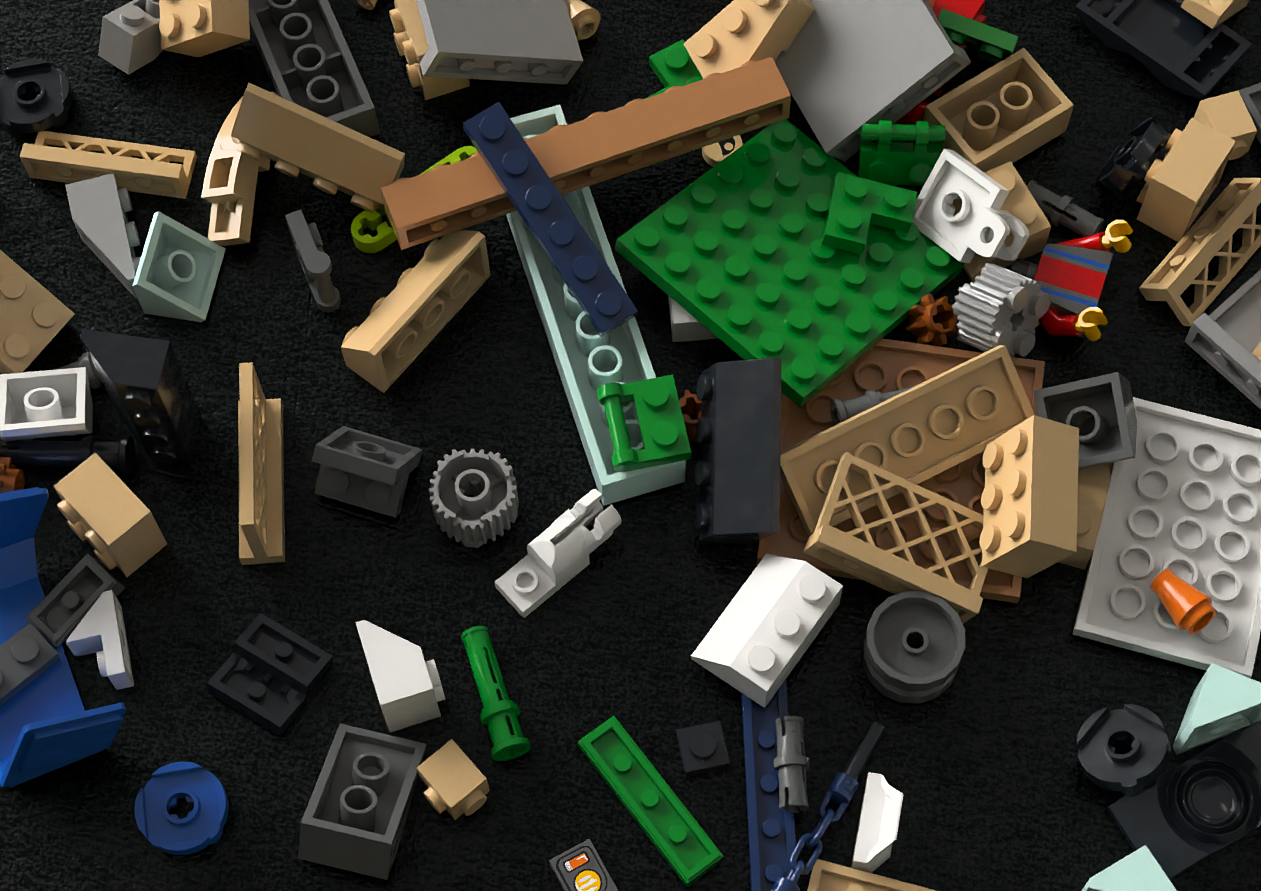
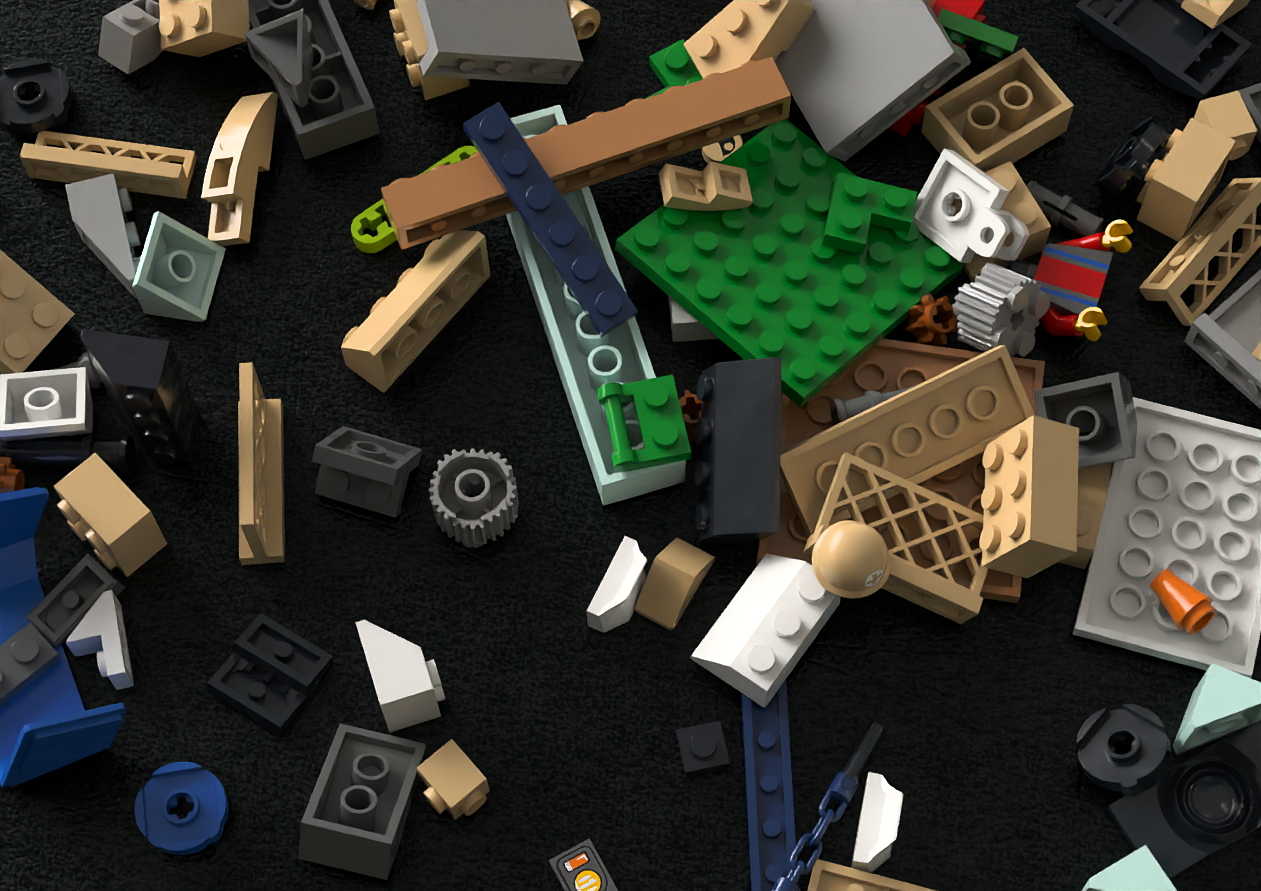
tan slope [230,83,405,212] -> none
dark grey plate [285,210,341,312] -> none
green pin [461,626,531,761] -> none
white plate [495,489,622,618] -> none
green tile [578,716,724,887] -> none
dark grey pin [773,716,810,813] -> none
green plate [857,120,945,186] -> none
dark grey wheel [862,591,965,704] -> none
none -> dark grey slope [245,9,314,108]
none -> white slope [587,536,647,633]
none -> tan slope [634,537,715,631]
none -> tan slope [658,161,753,211]
none -> tan helmet [812,520,890,599]

